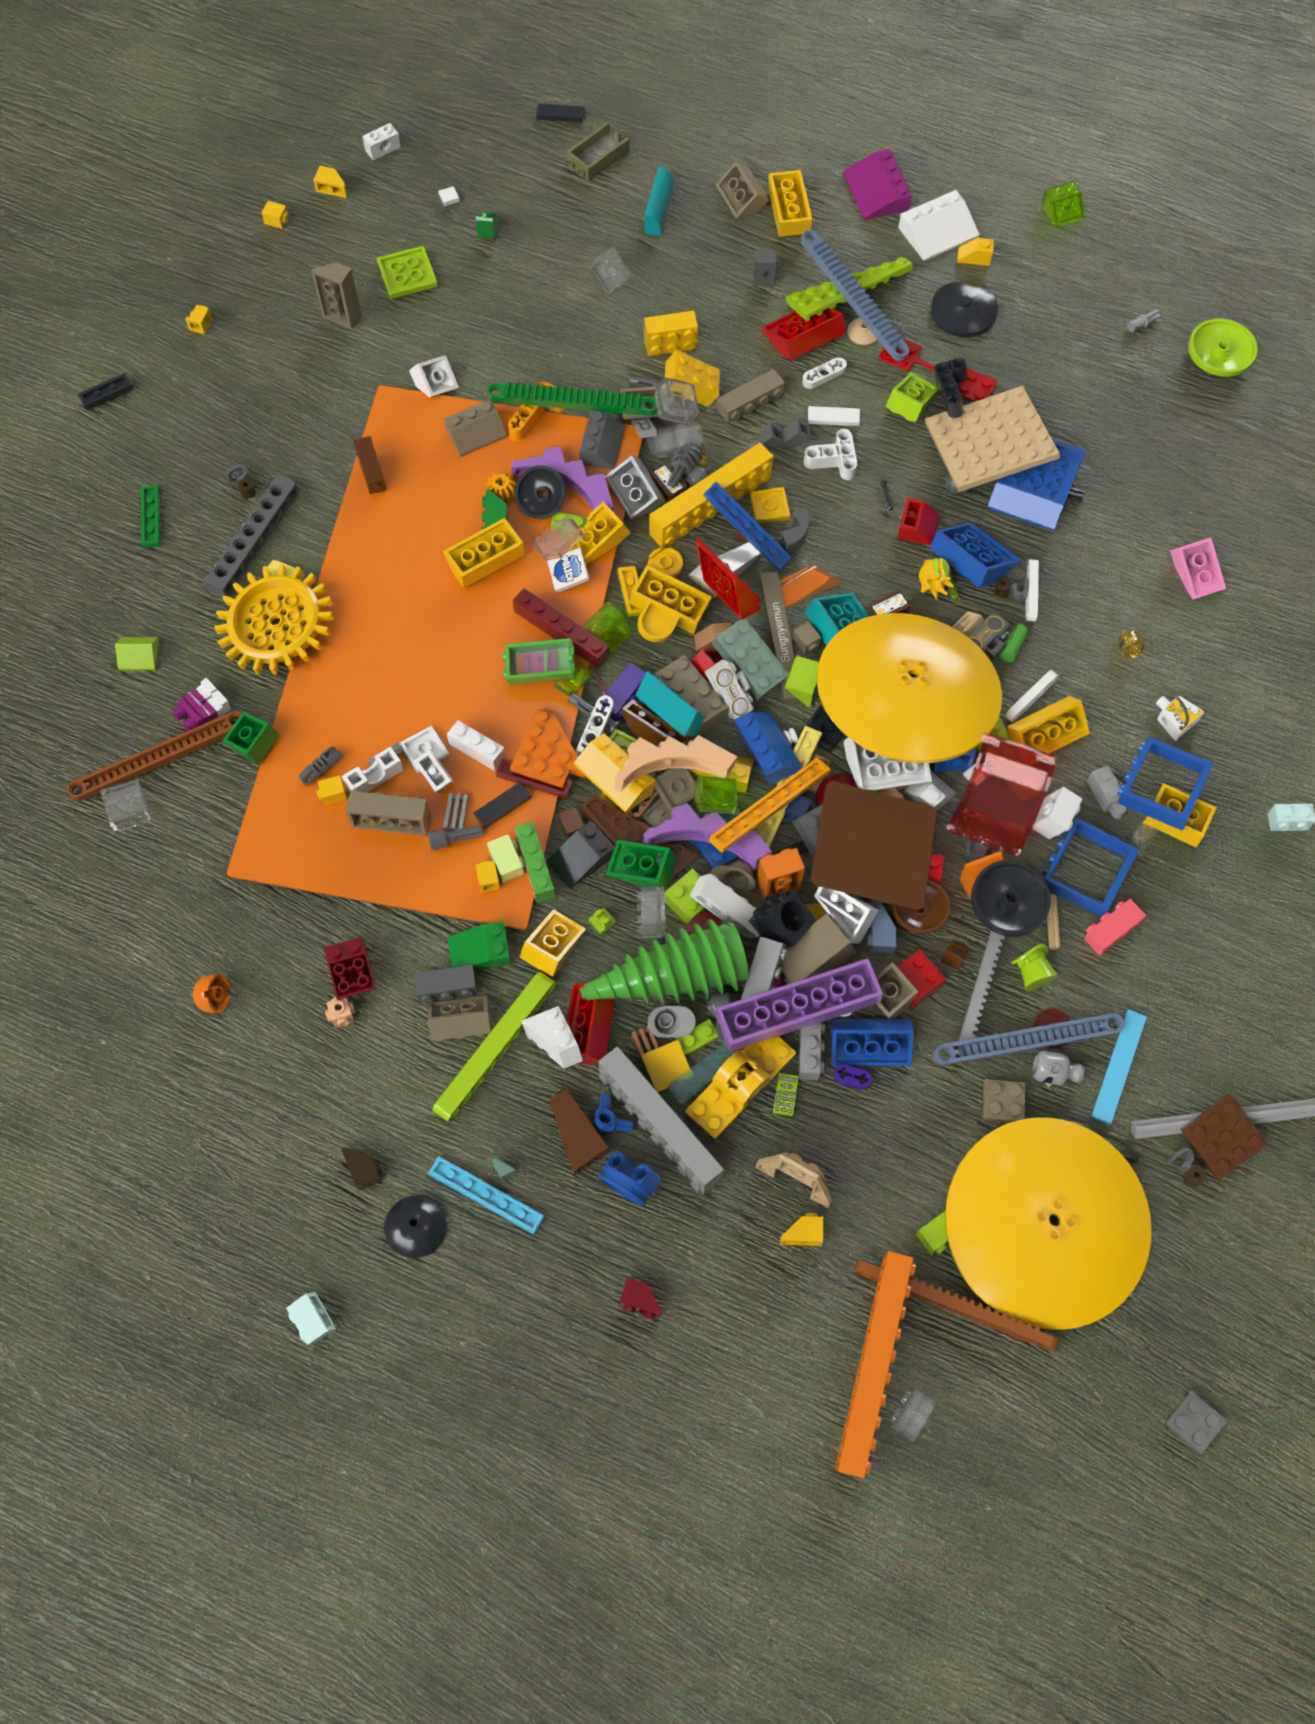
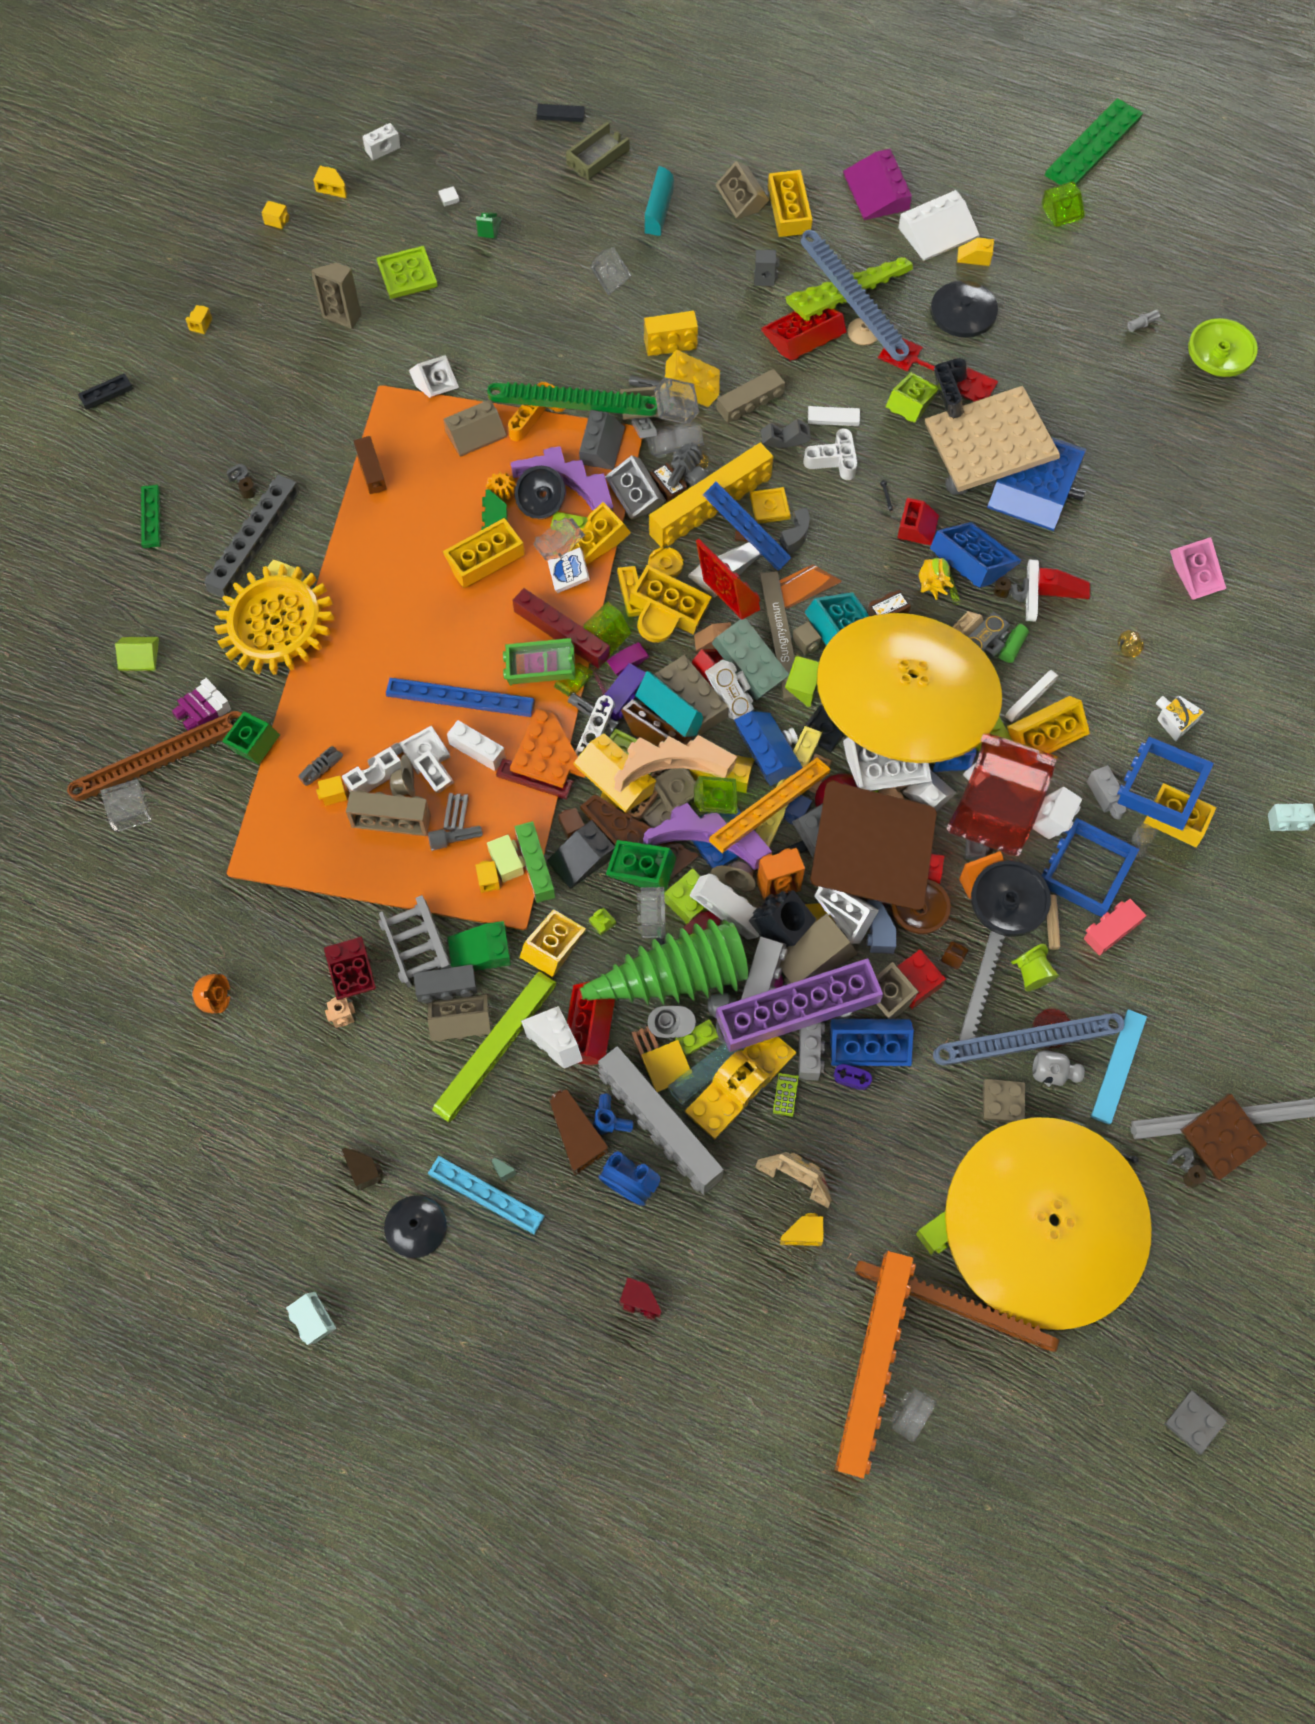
black tile [474,782,531,829] -> none
white beam [802,357,847,389] -> none
none -> light grey fence [378,895,452,987]
none -> blue tile [386,678,535,717]
none -> dark tan piece [390,755,415,798]
none -> magenta slope [607,642,649,676]
none -> red slope [1038,568,1090,599]
none -> green plate [1044,98,1143,191]

